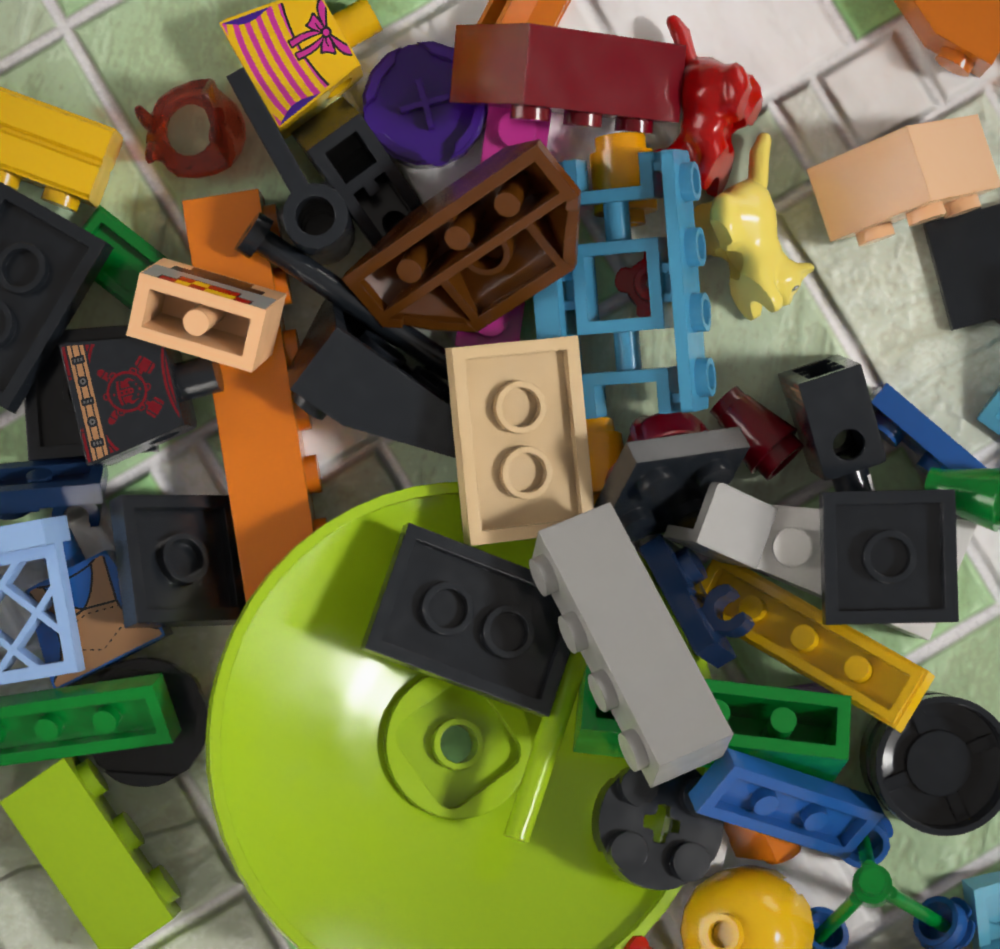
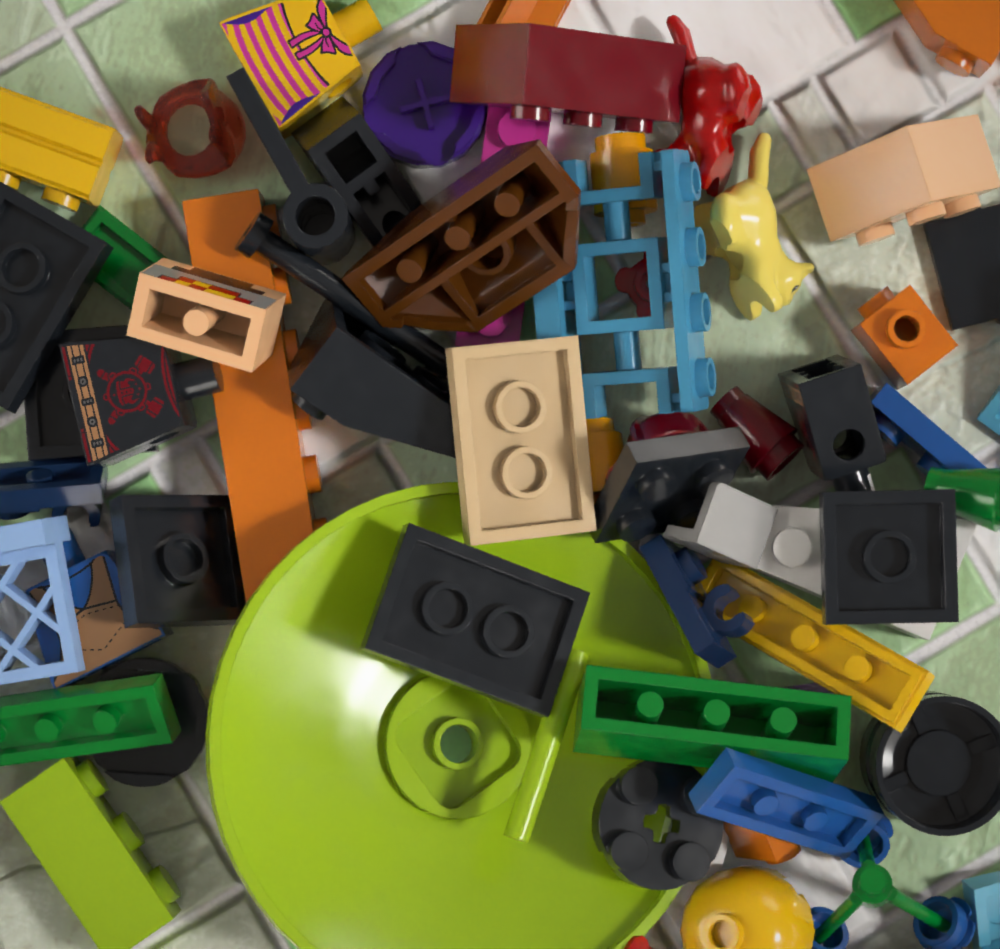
light grey brick [529,502,734,788] -> none
none -> orange brick [851,285,958,390]

